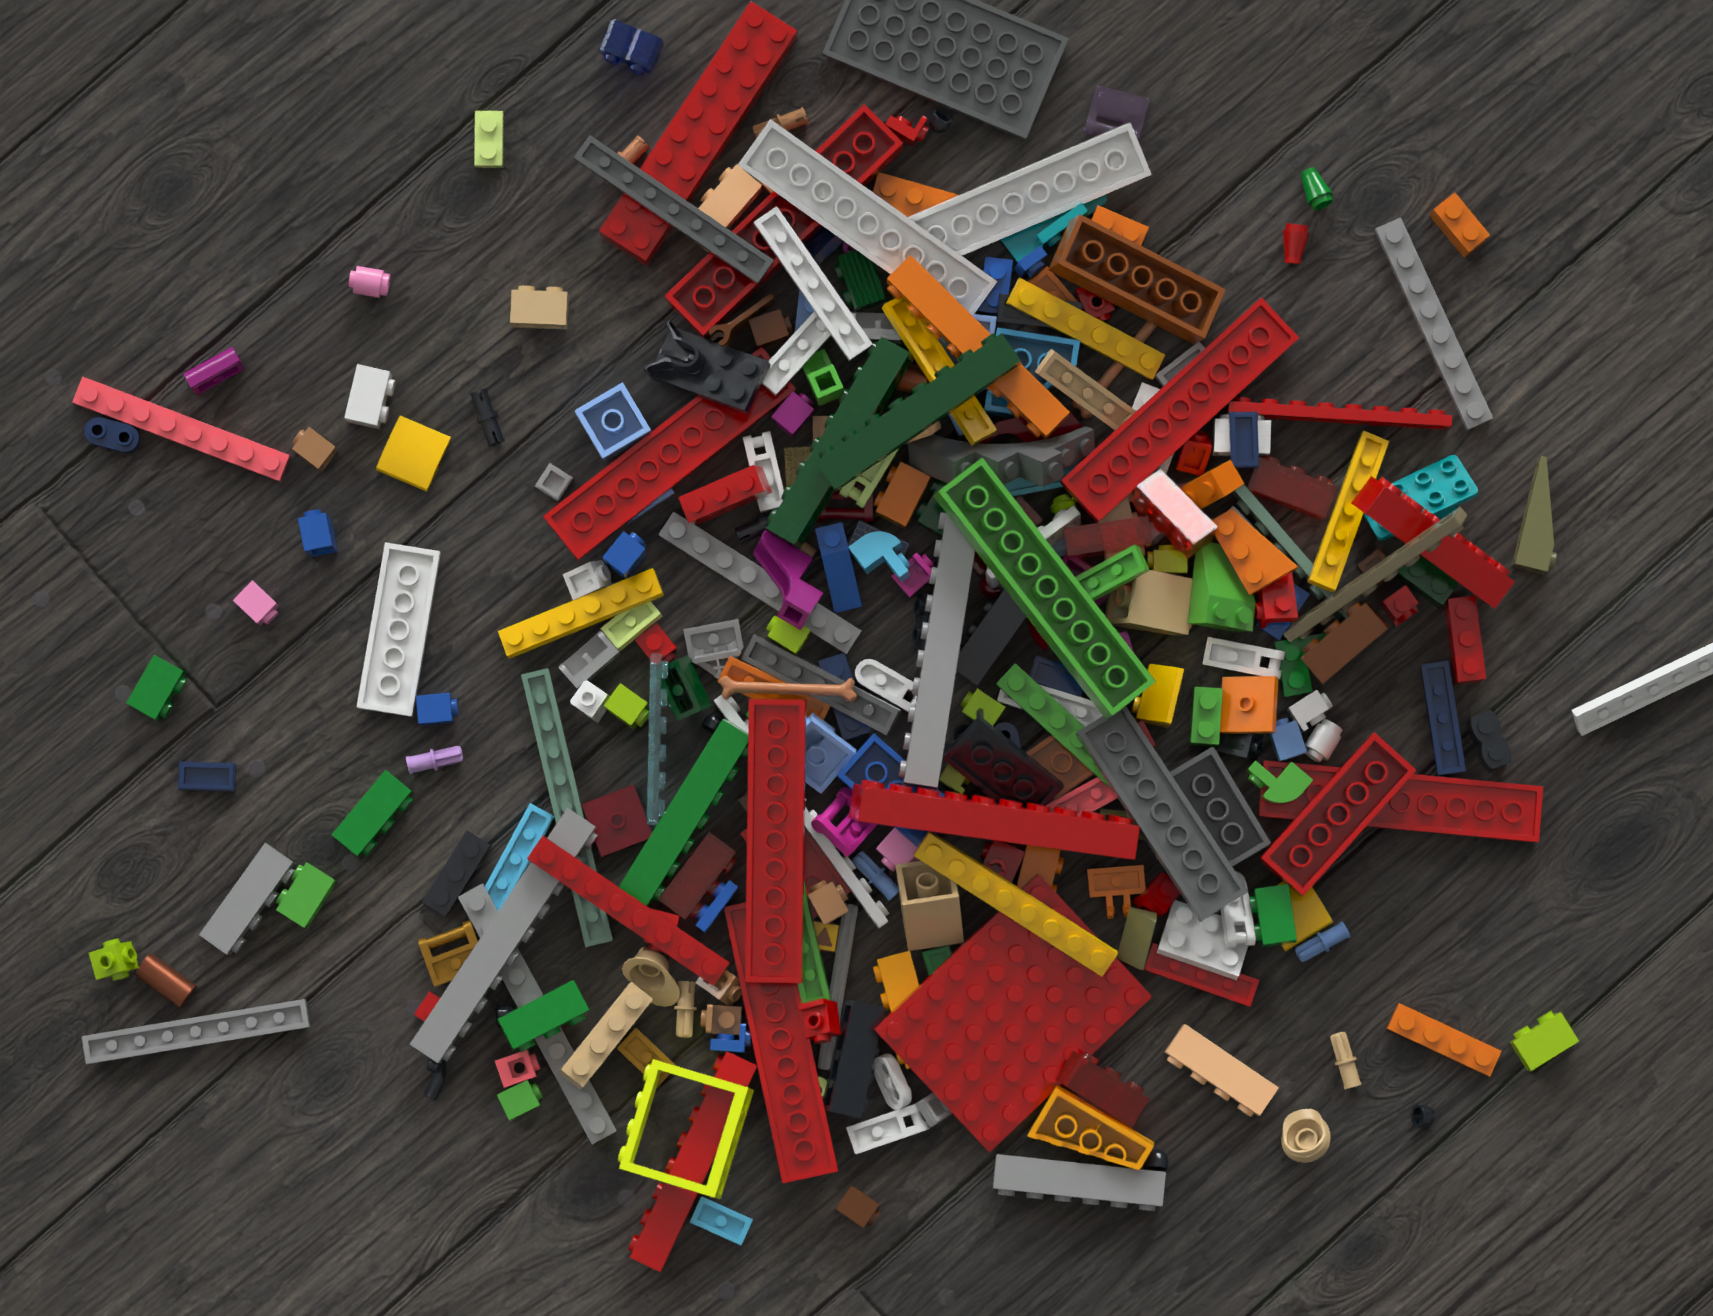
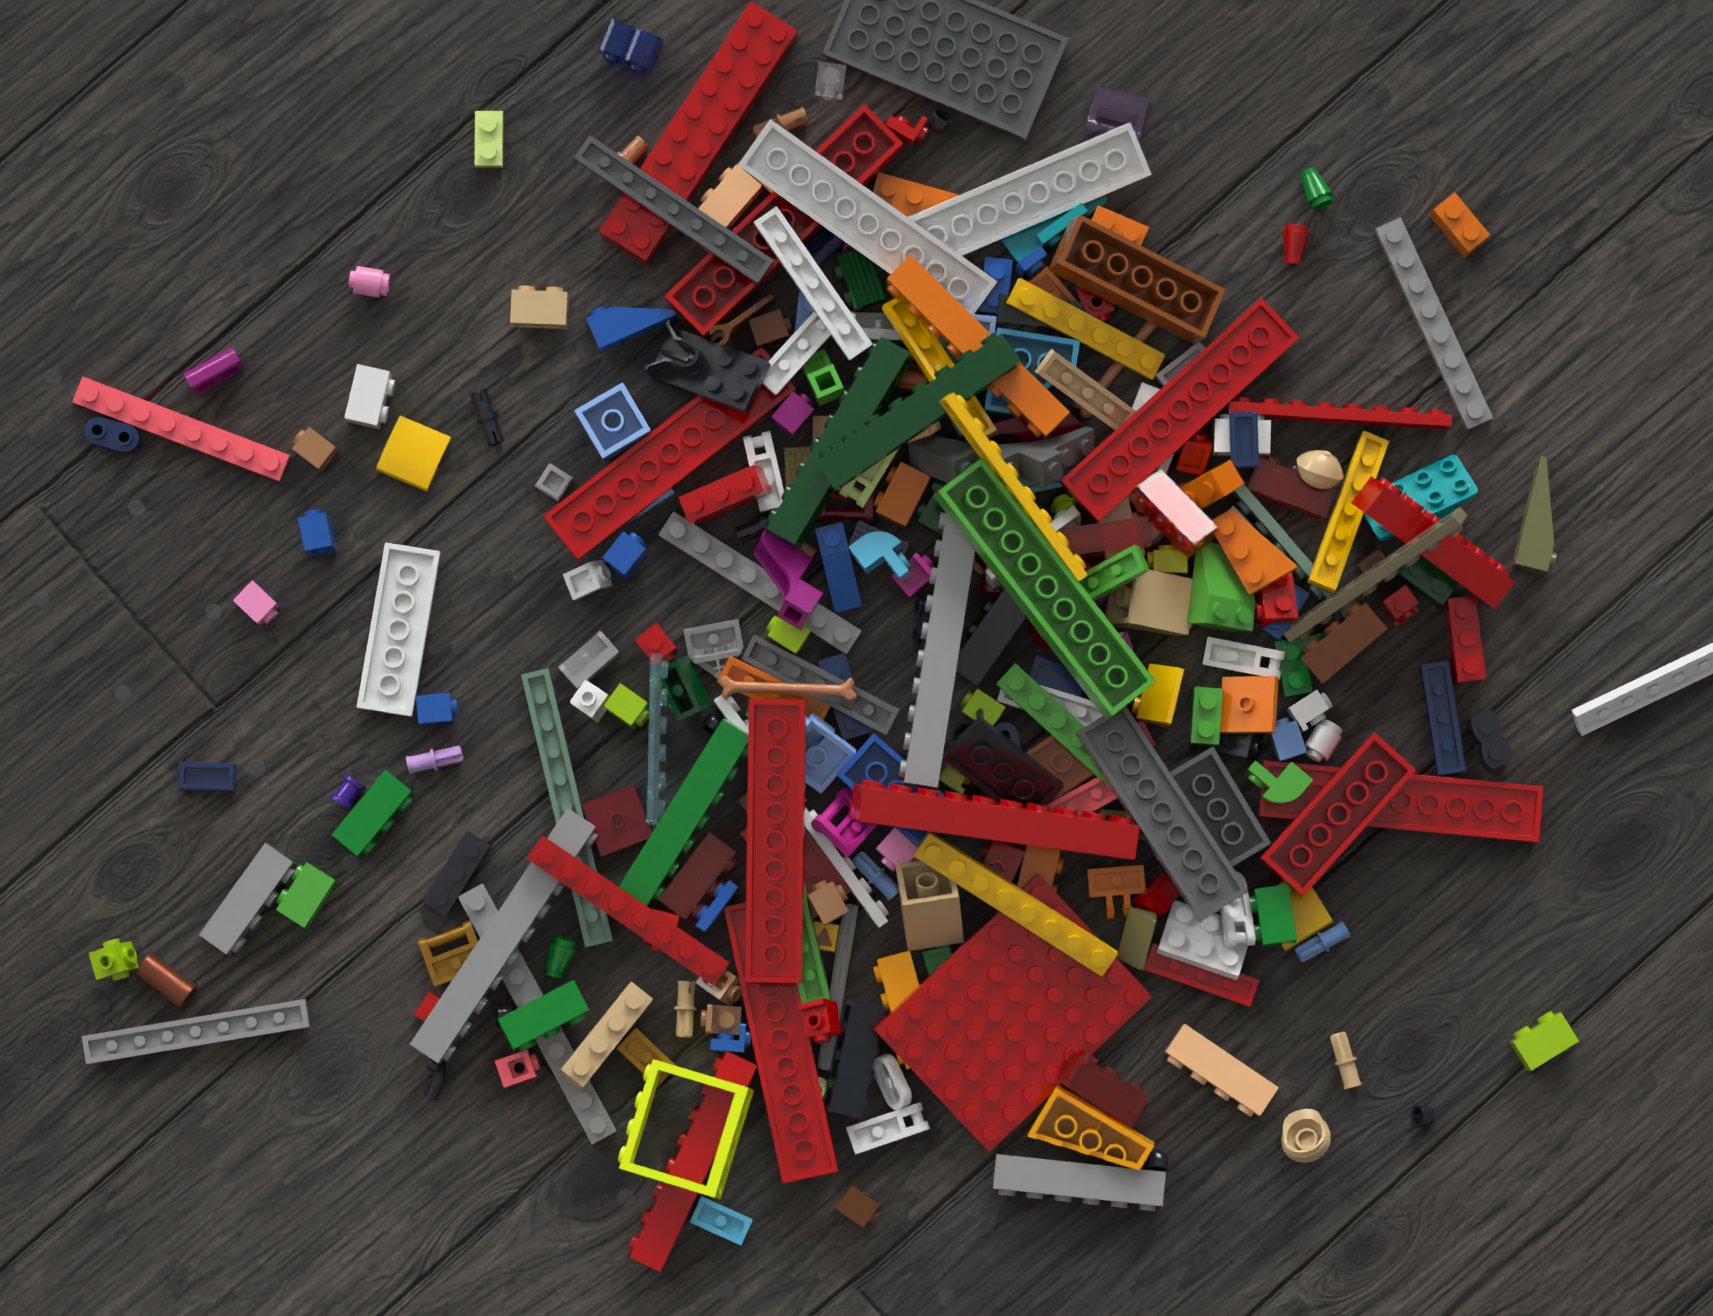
green brick [126,655,187,721] -> none
medium azure tile [485,803,555,911] -> none
bright green brick [497,1080,543,1120] -> none
yellow plate [498,568,664,659] -> none
yellowish green plate [601,601,662,652] -> none
tan piece [622,947,680,1007] -> none
white plate [855,659,917,713] -> none
light grey tile [916,1093,952,1128] -> none
orange plate [1386,1003,1502,1077] -> none
none -> dark purple bush [330,774,366,811]
none -> green cone [546,935,577,979]
none -> blue slope [586,306,677,352]
none -> clear brick [815,61,847,101]
none -> yellow plate [939,392,1088,582]
none -> tan hat [1297,450,1343,489]

